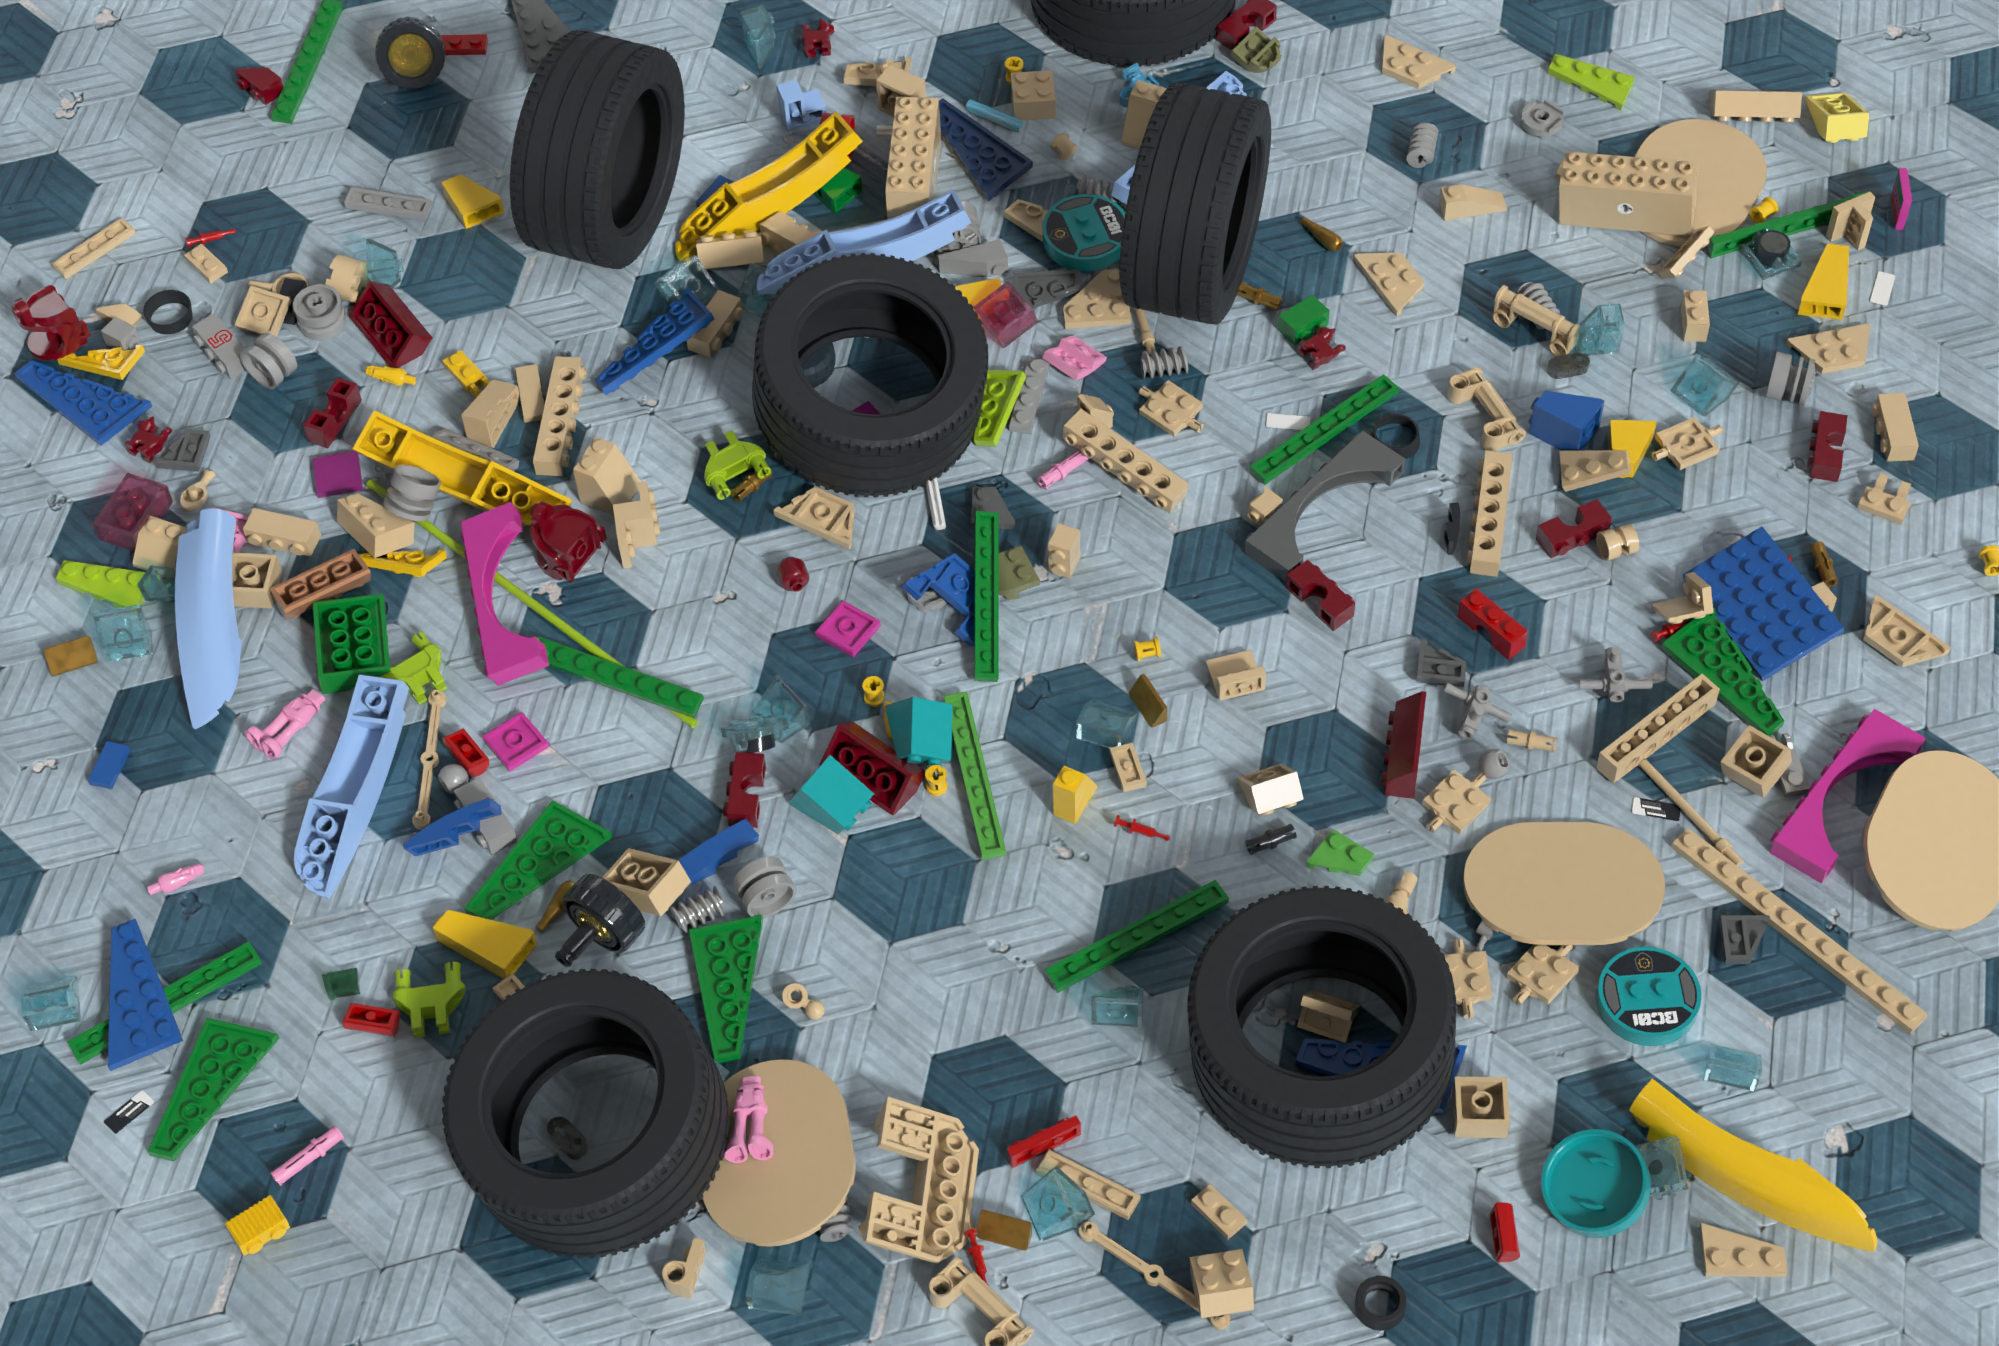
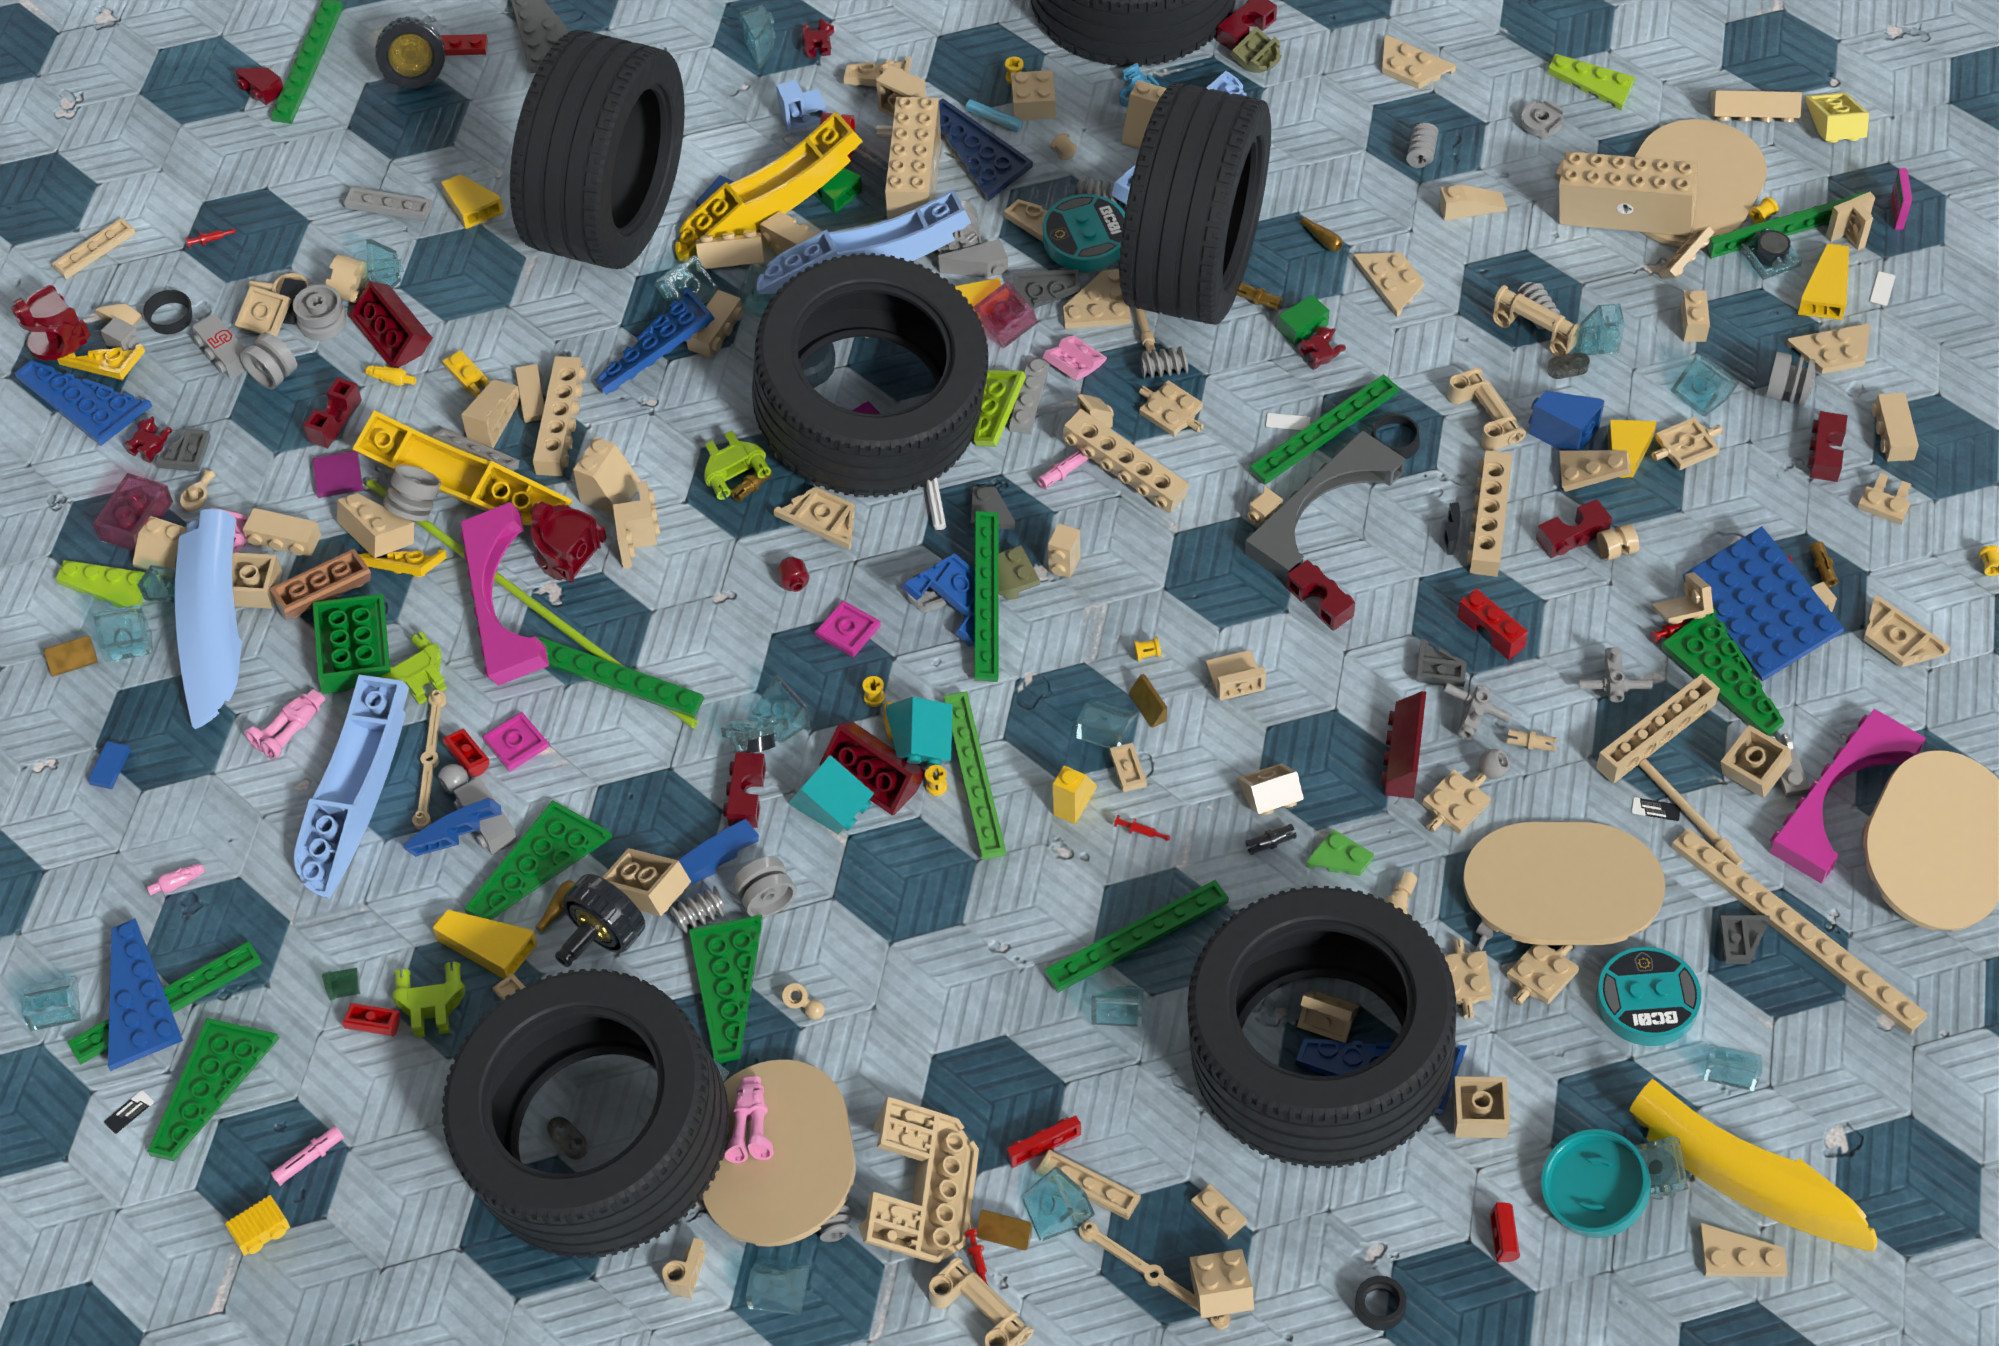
tan plate [184,244,228,284] -> none

